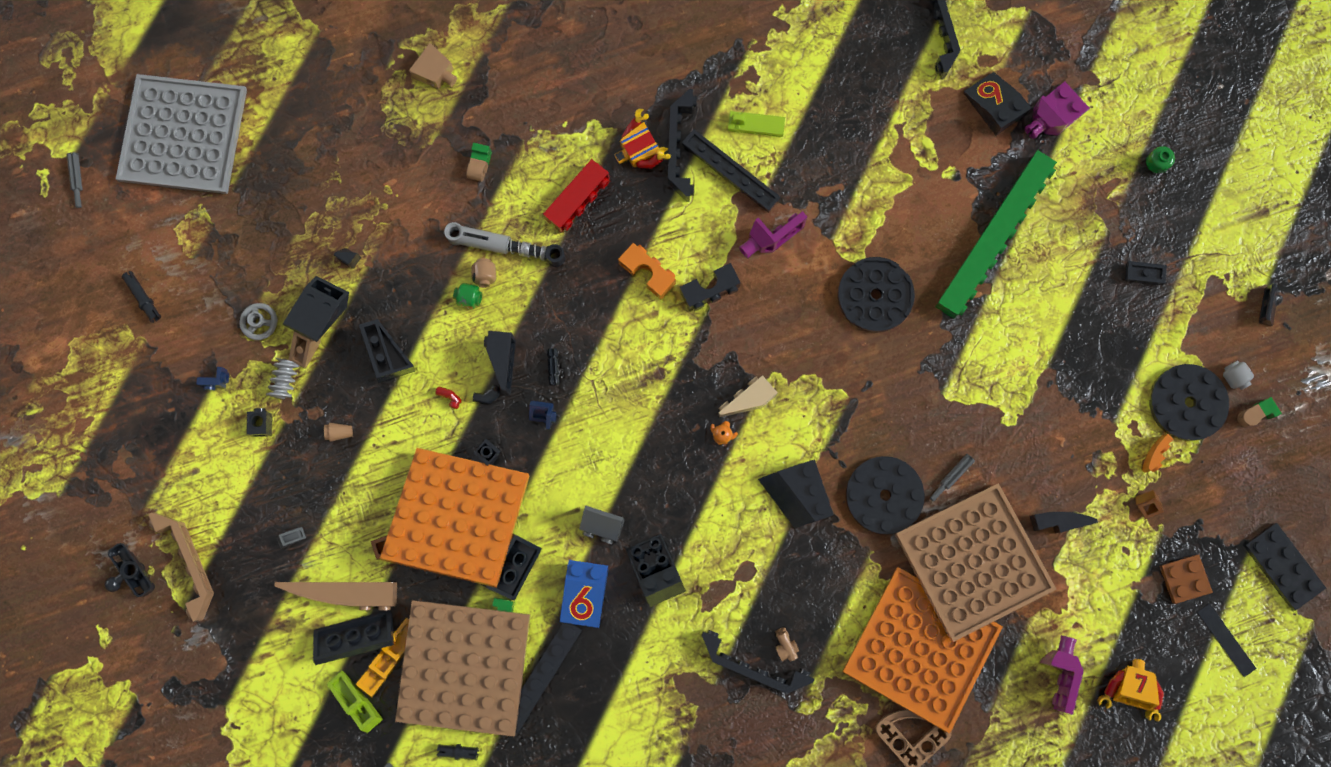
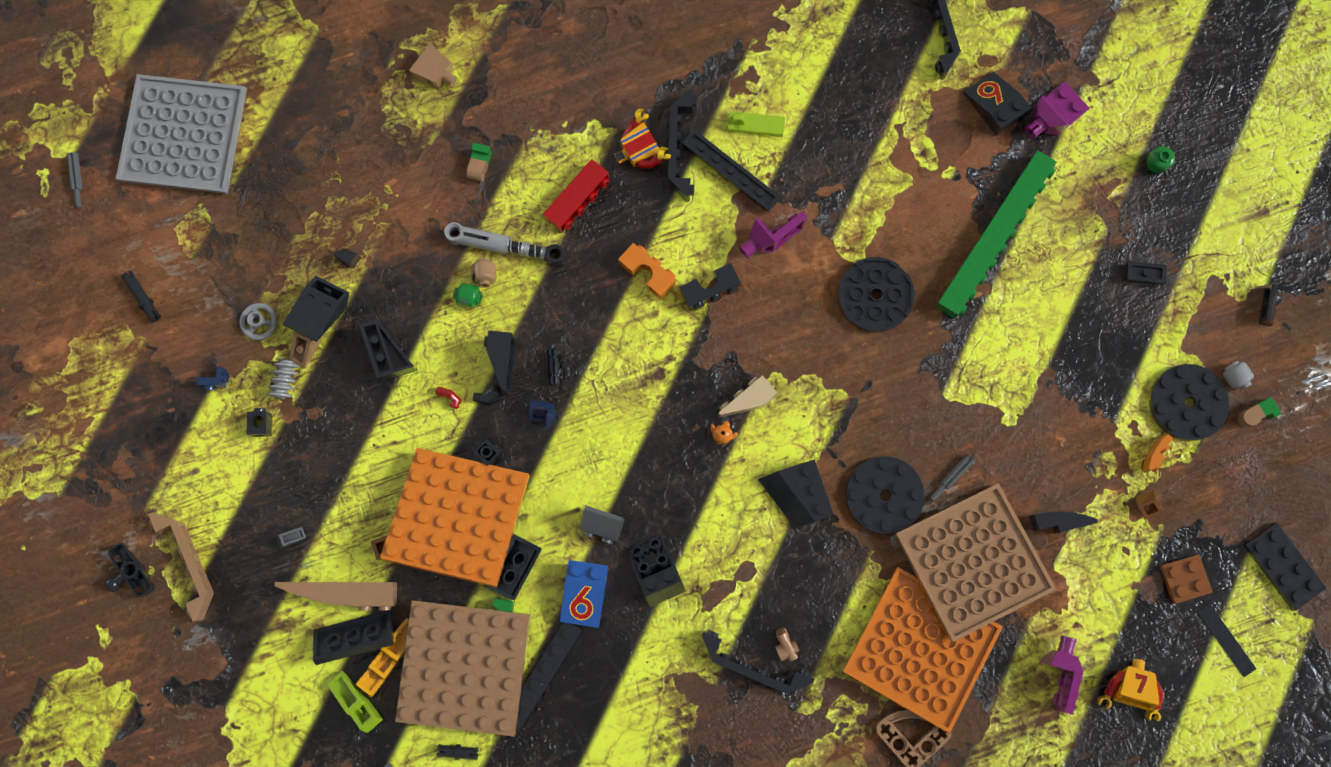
medium nougat cone [324,423,353,442] -> none

